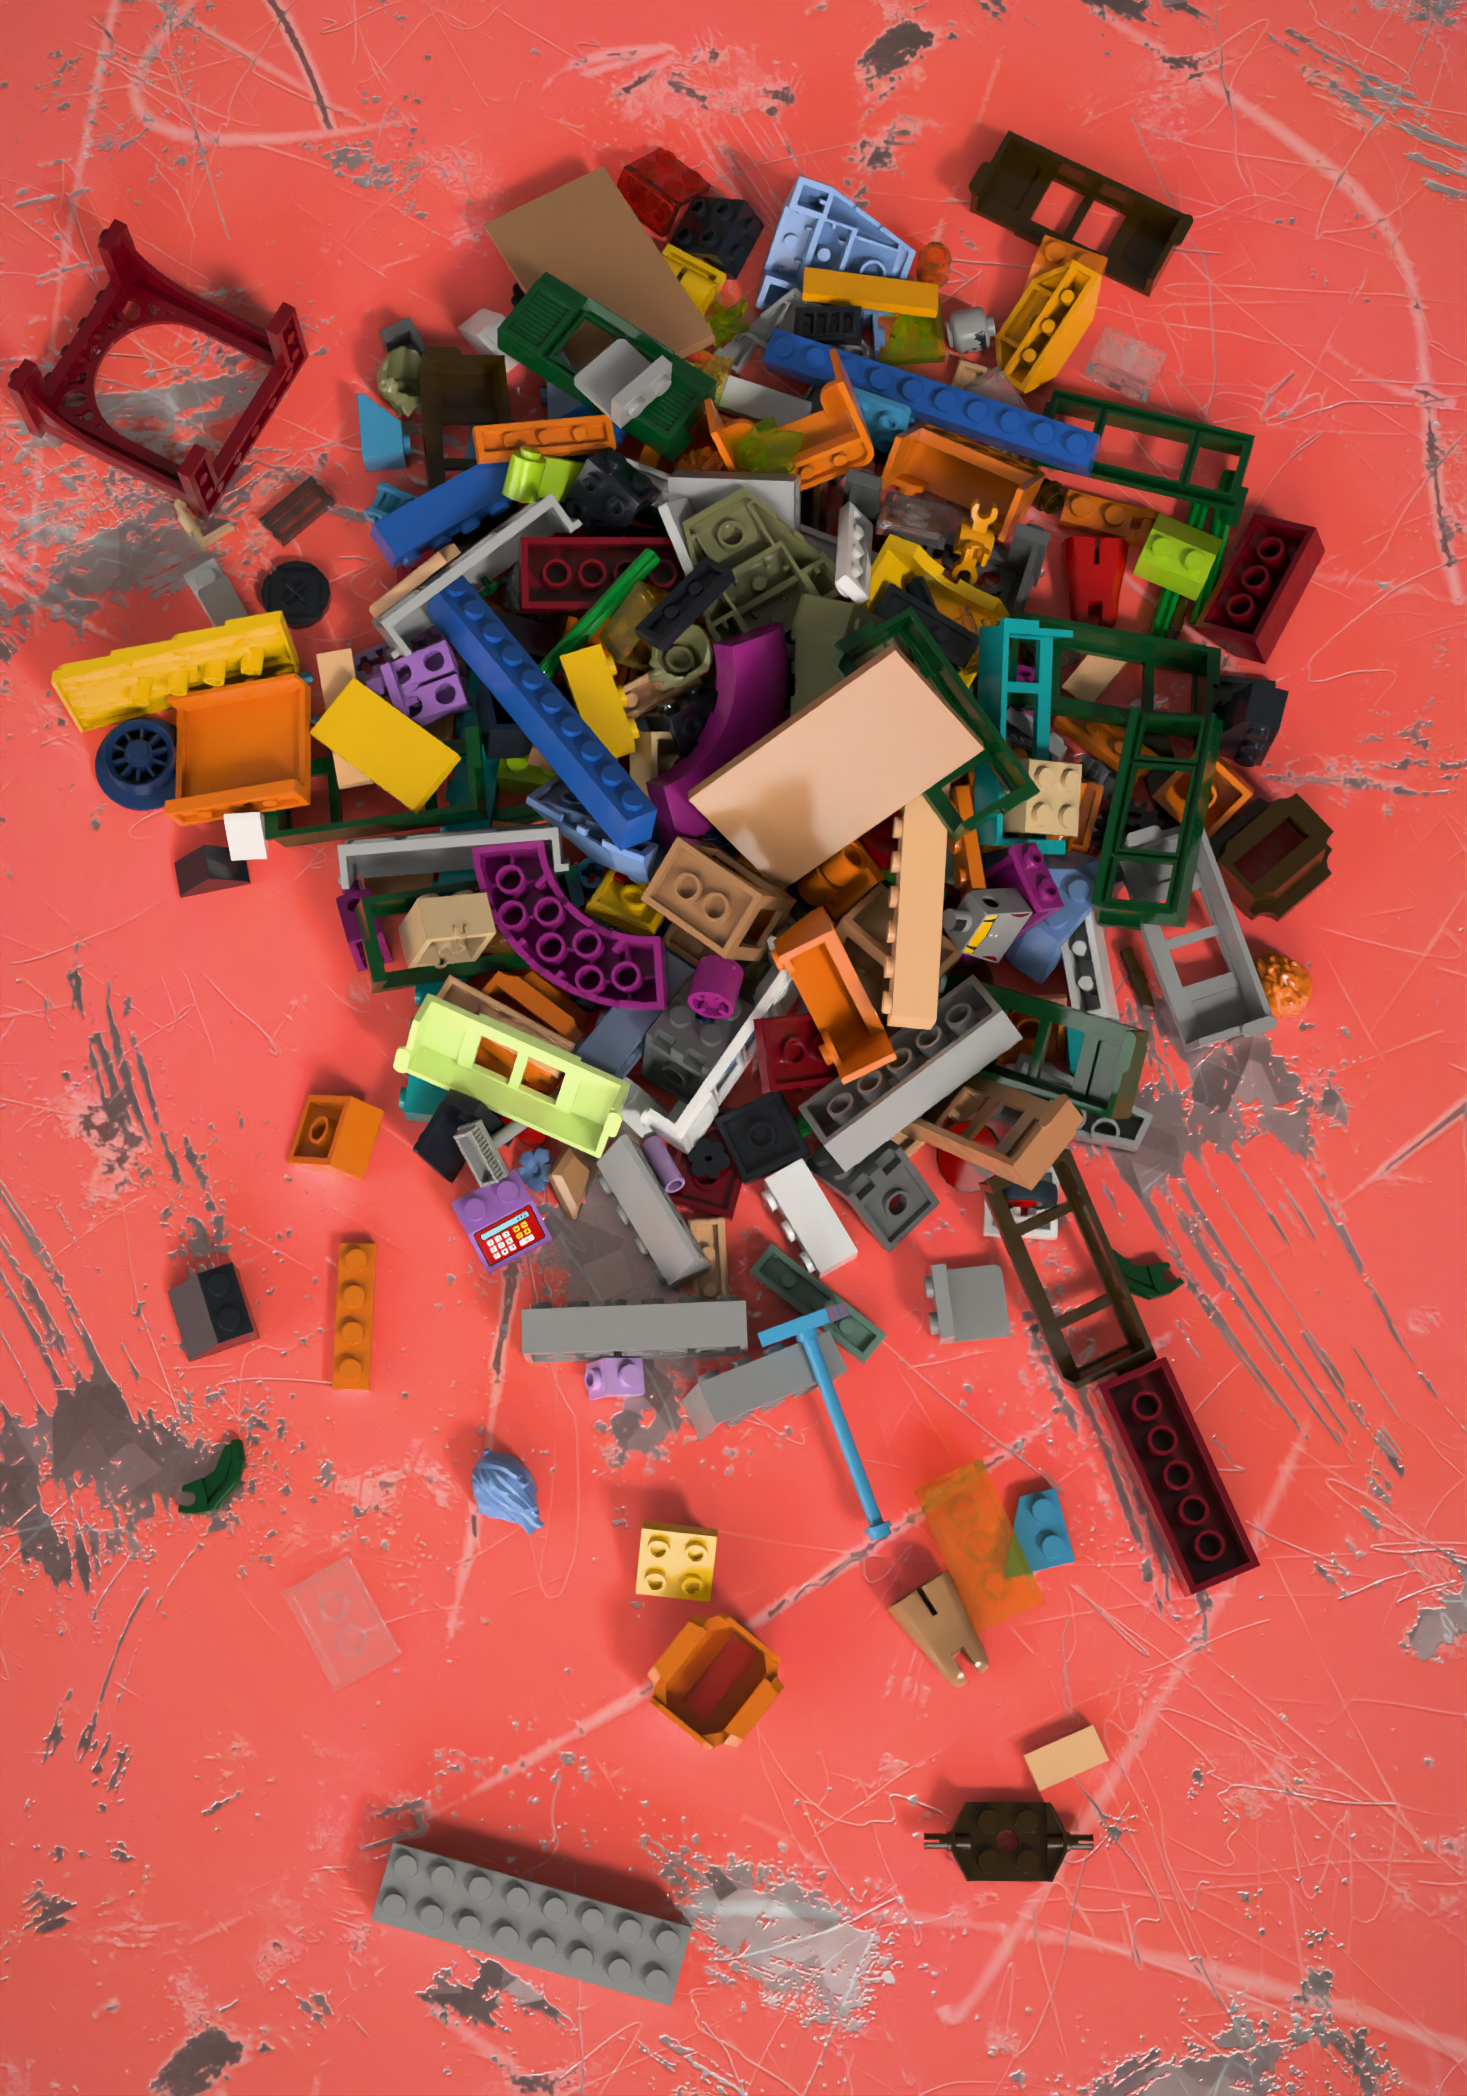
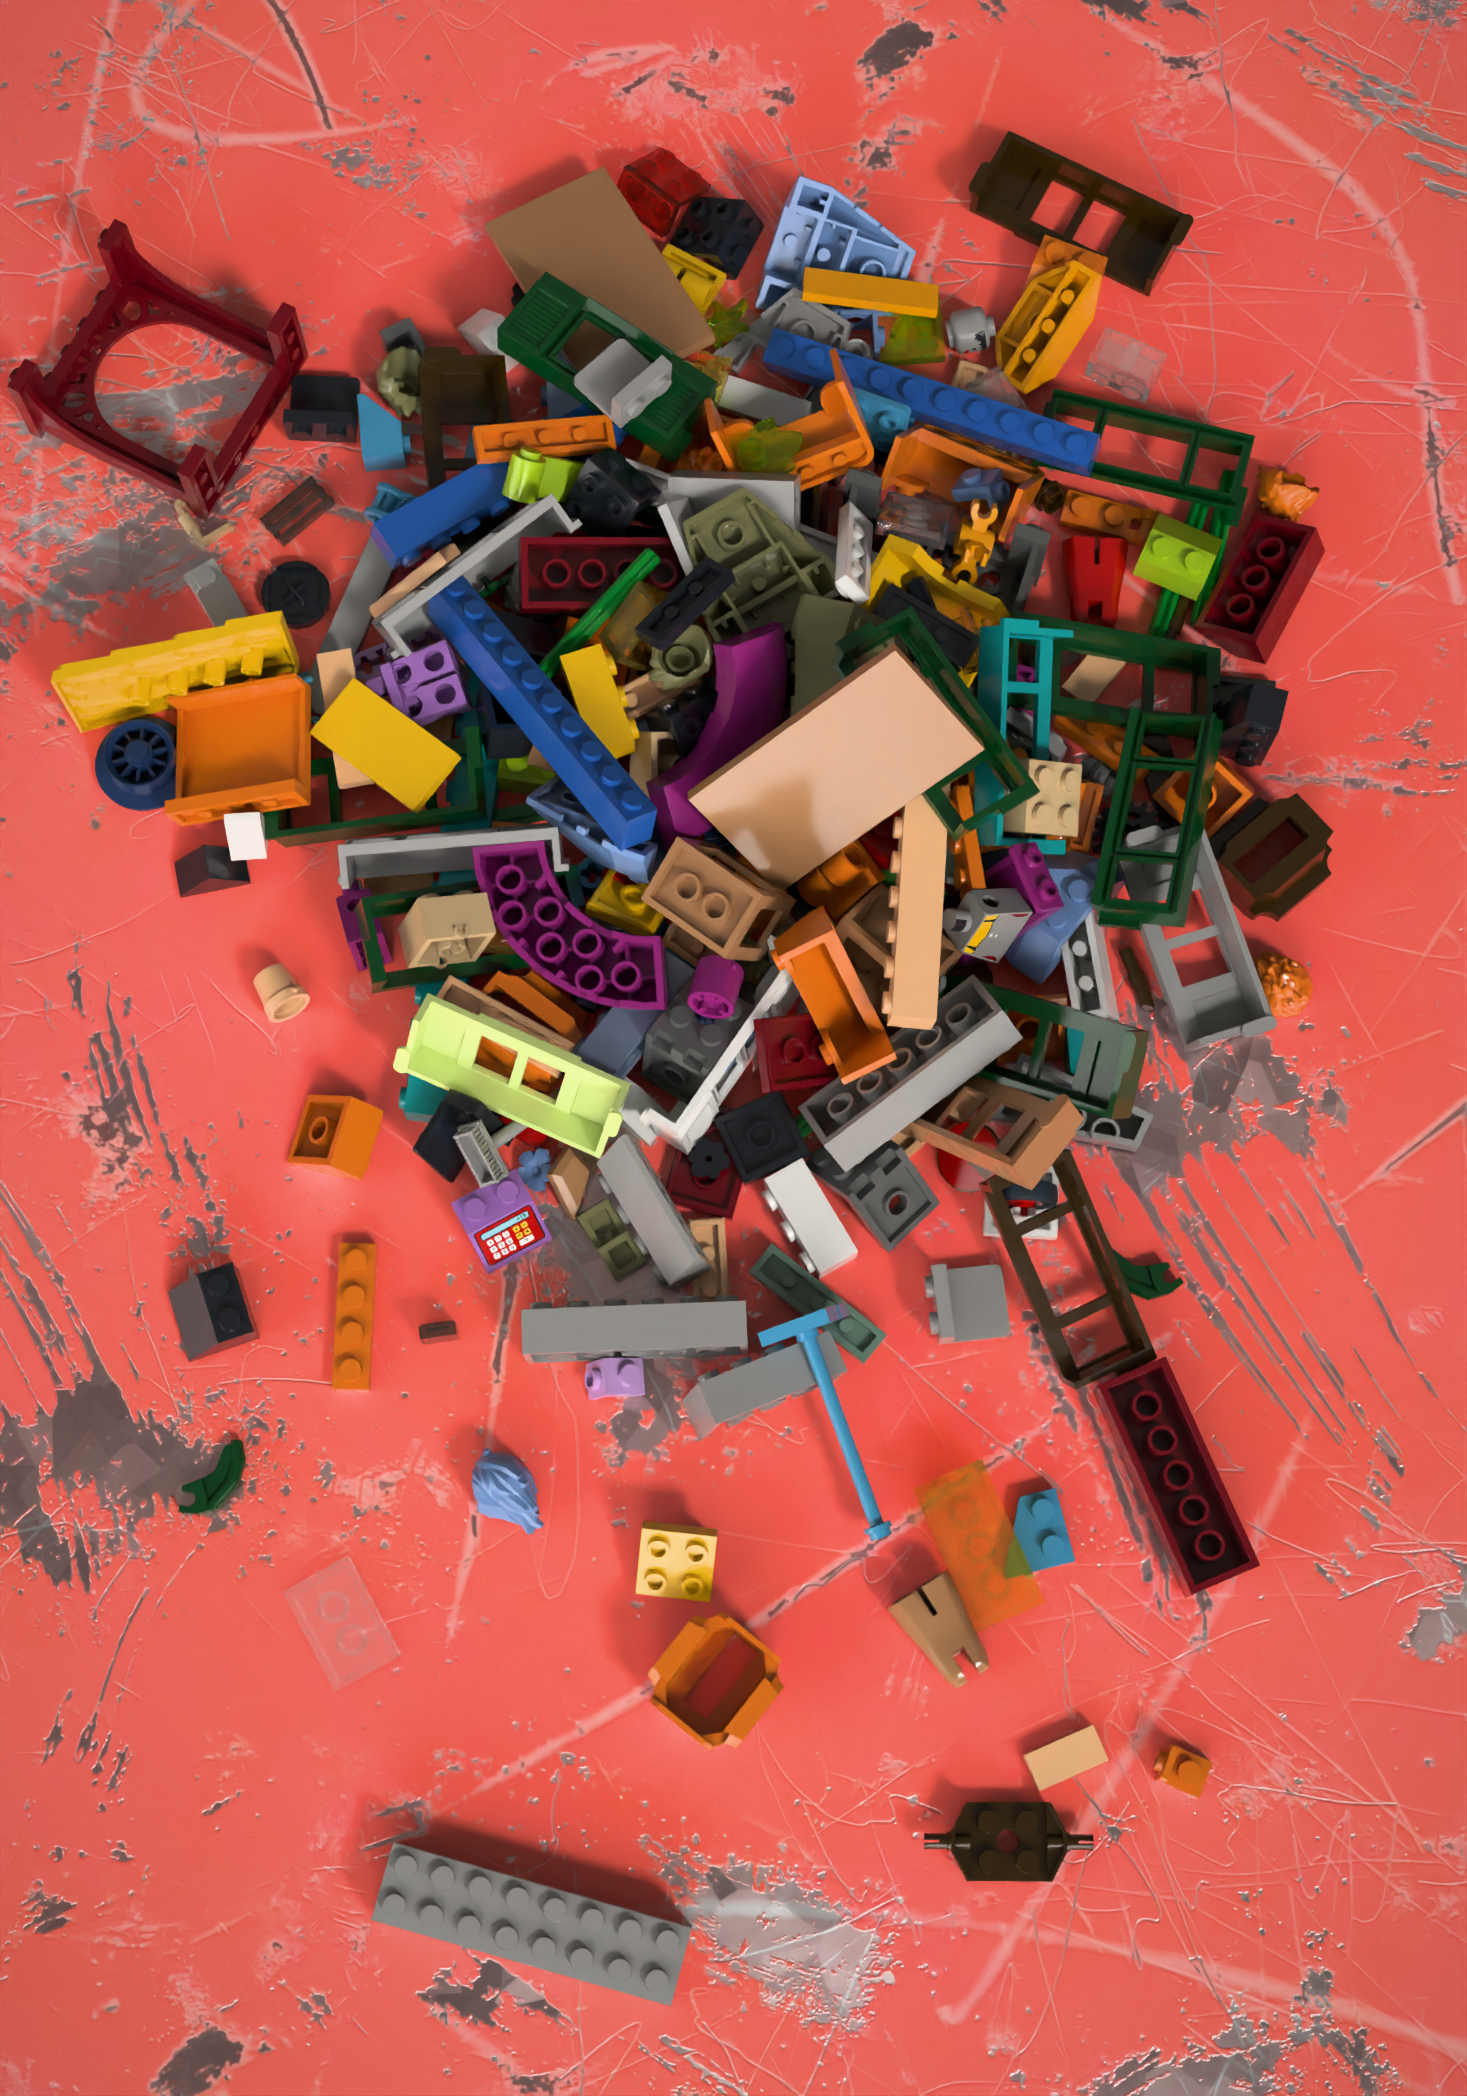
lavender axle [641,1136,685,1193] -> none
black slope [793,306,864,346] -> none
clear orange brick [916,242,952,288] -> none
none -> light nougat piece [253,964,310,1023]
none -> black bracket [283,375,361,443]
none -> light grey tile [308,536,396,716]
none -> clear smoke tile [418,1320,460,1345]
none -> olive slope [576,1197,647,1280]
none -> medium blue bracket [951,468,1010,515]
none -> orange bracket [1153,1743,1213,1798]
none -> orange hair [1256,465,1320,522]

